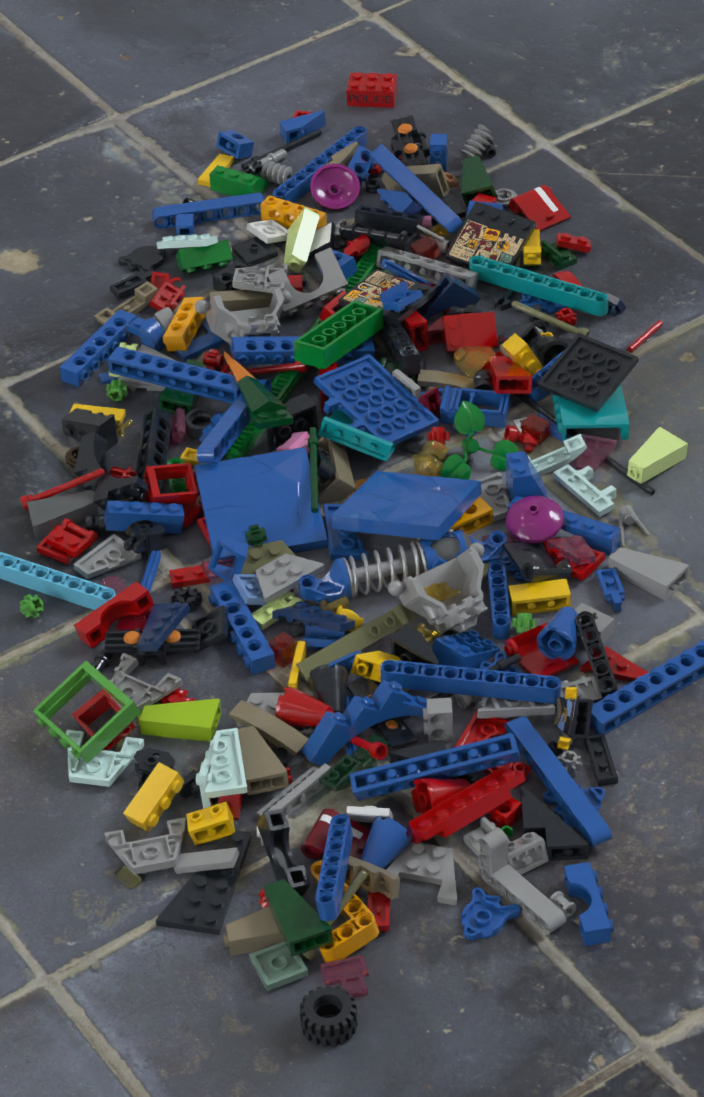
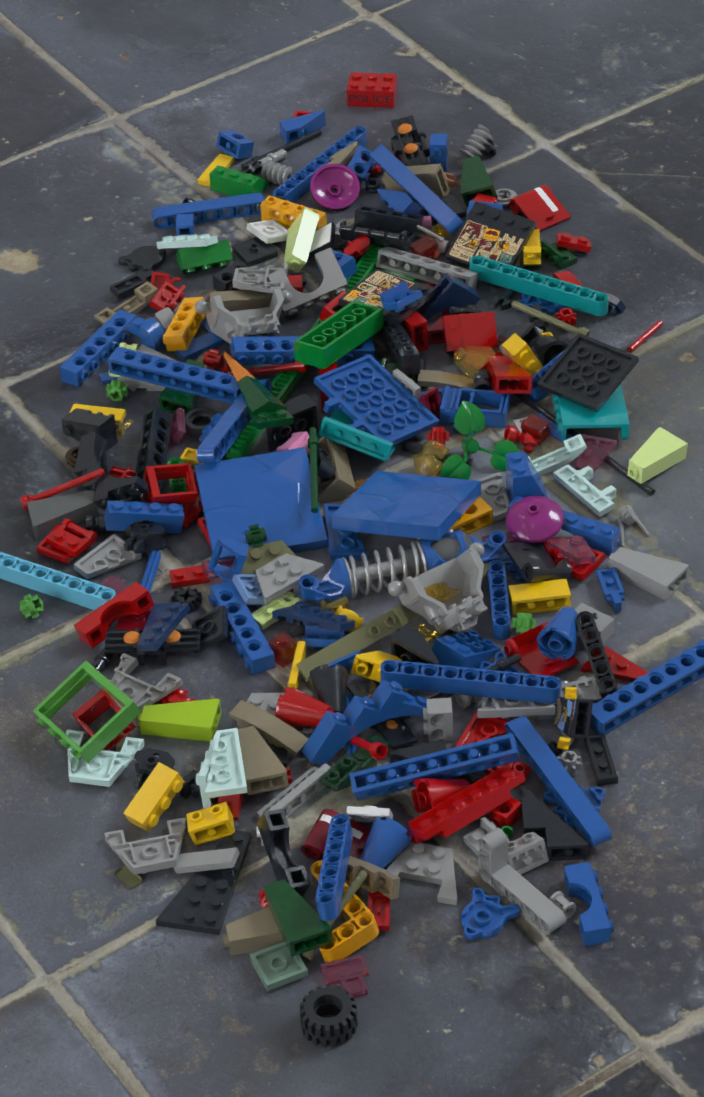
blue axle [381,259,431,284] -> none

